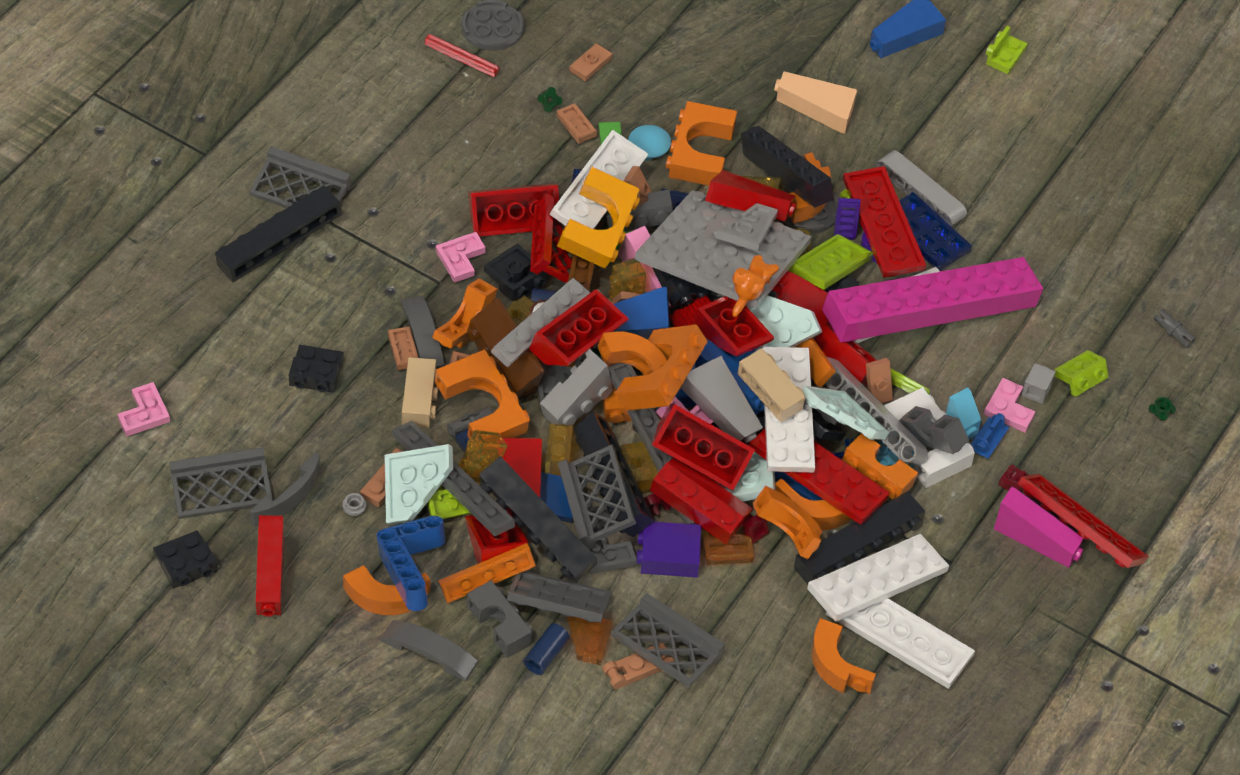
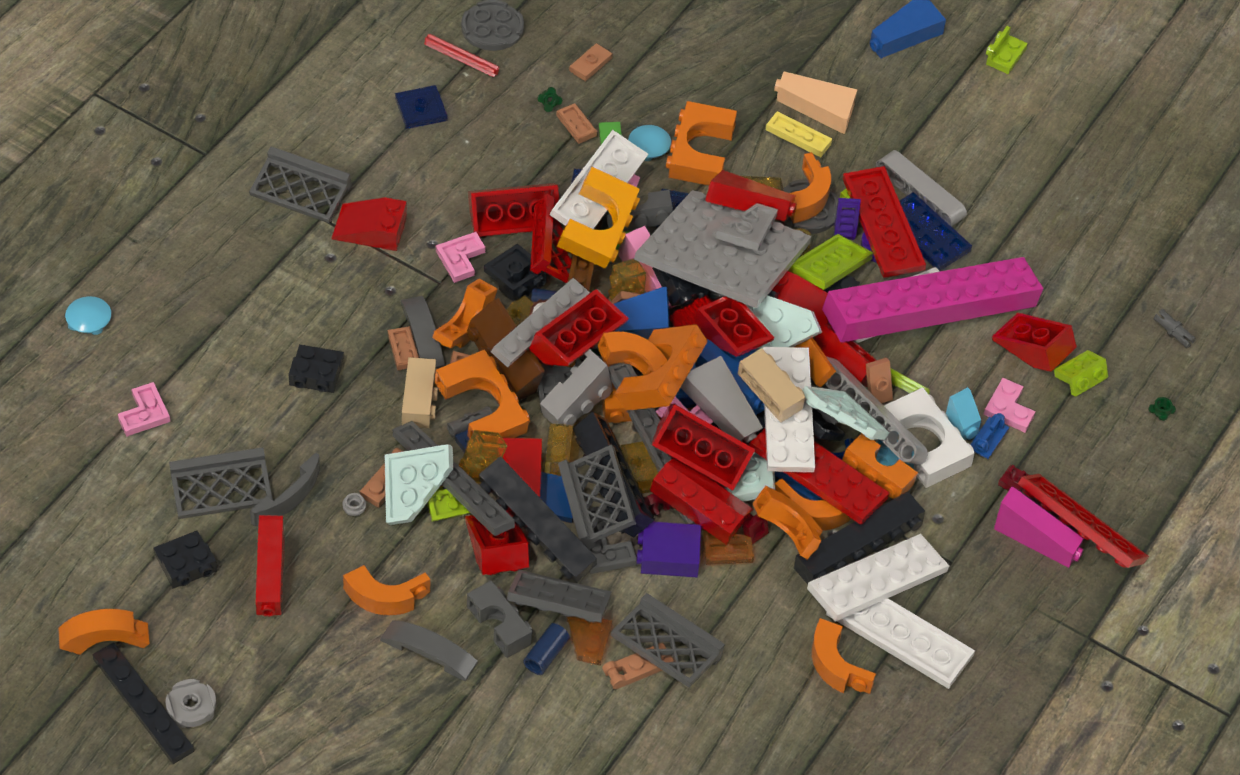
black brick [215,185,341,283] -> none
blue beam [376,516,446,611] -> none
orange tile [438,543,536,604] -> none
nougat plate [623,166,652,206] -> none
orange animal [732,255,779,317] -> none
black brick [741,126,833,208] -> none
dark grey arch [900,406,969,454] -> none
light grey brick [1021,363,1056,404] -> none
none -> orange arch [58,609,150,655]
none -> medium azure dish [65,296,111,335]
none -> black plate [92,642,194,764]
none -> light grey plate [166,679,216,728]
none -> red slope [332,197,407,251]
none -> clear blue plate [395,85,448,129]
none -> light yellow plate [766,111,832,157]
none -> red slope [992,313,1077,372]

